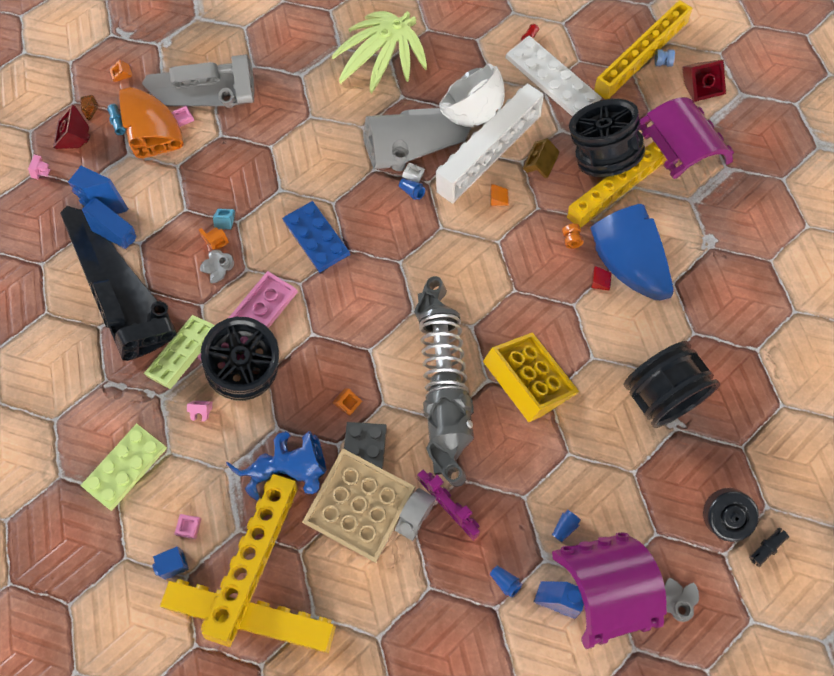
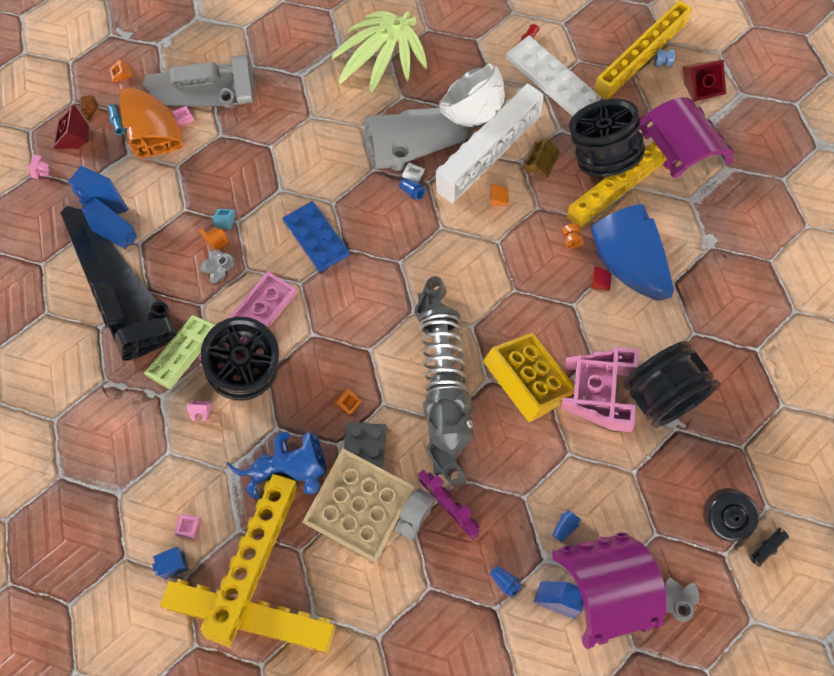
yellowish green plate [80,423,167,511] -> none
none -> bright pink wedge [561,347,639,432]

